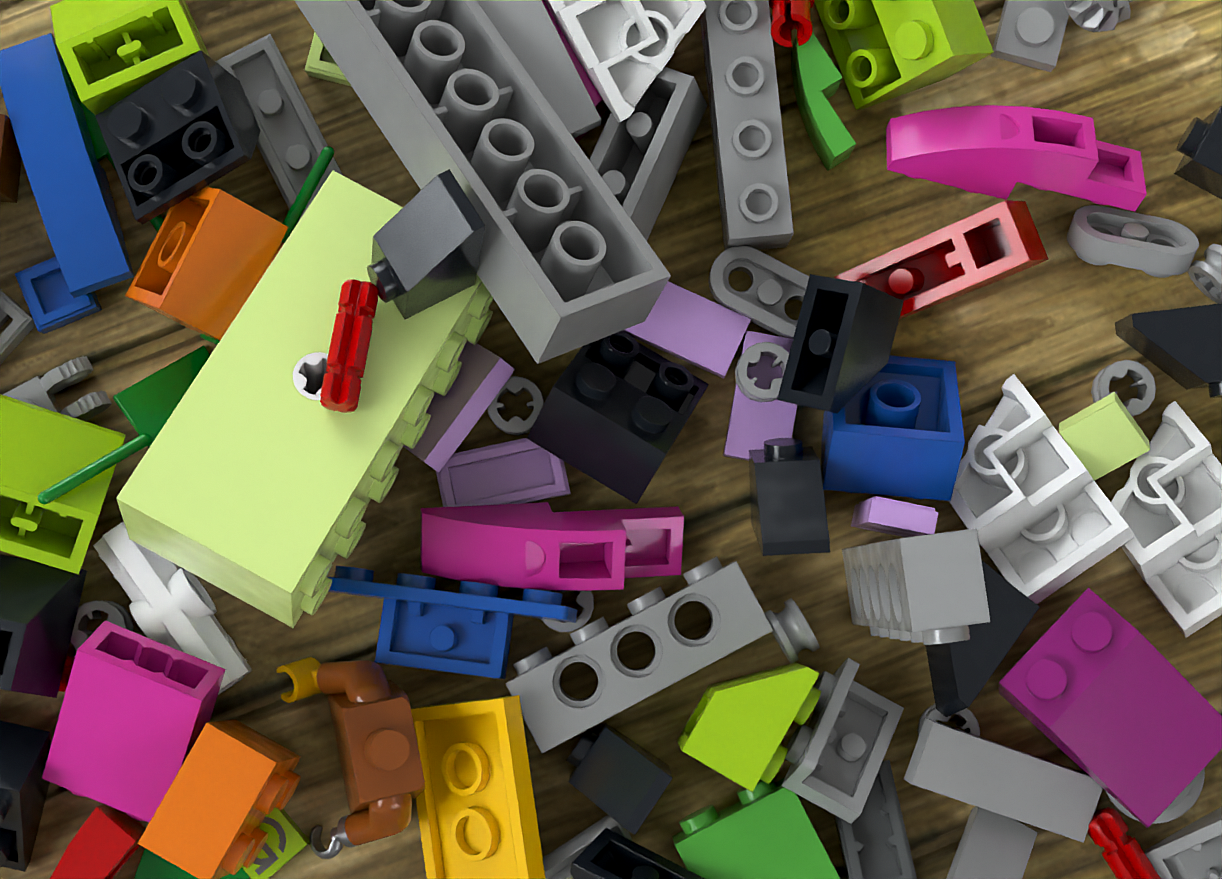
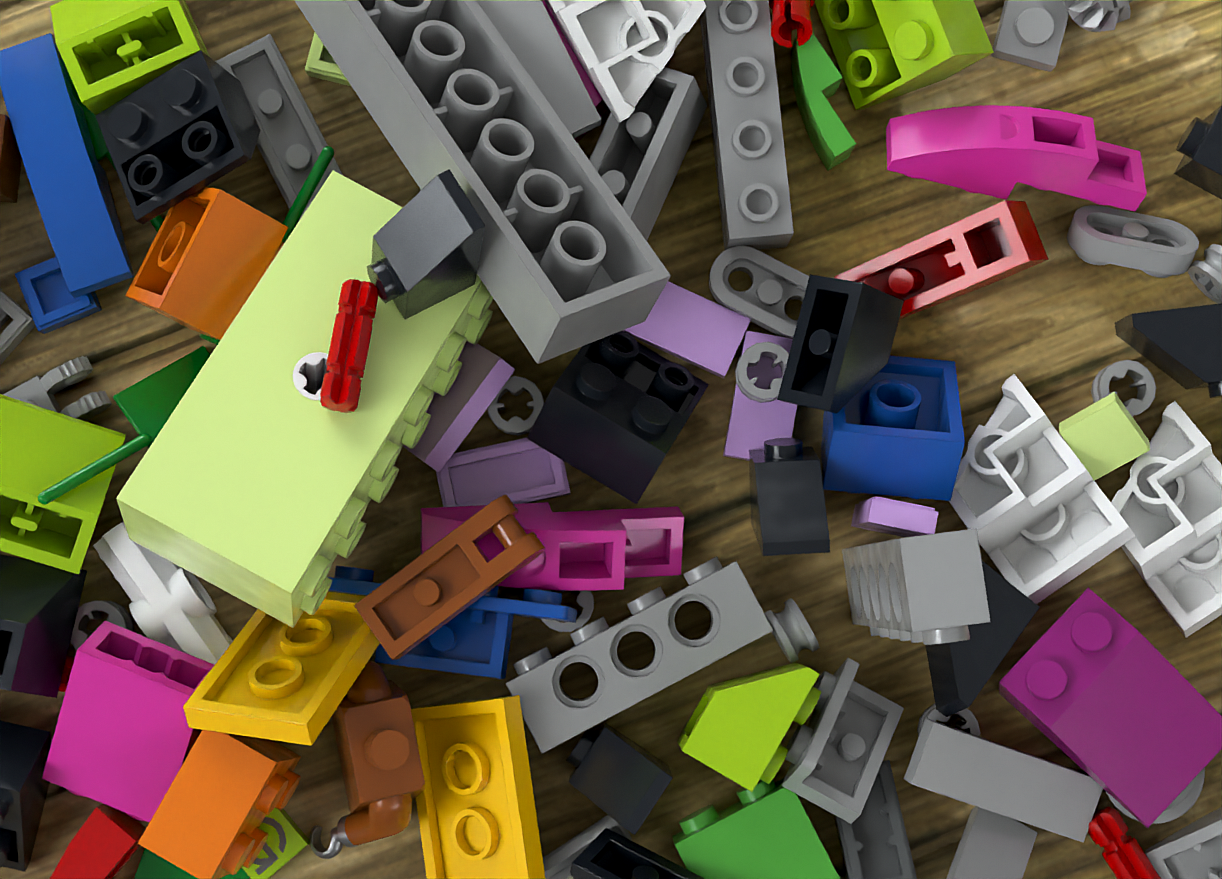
none -> yellow plate [183,591,380,746]
none -> dark orange plate [354,495,545,660]

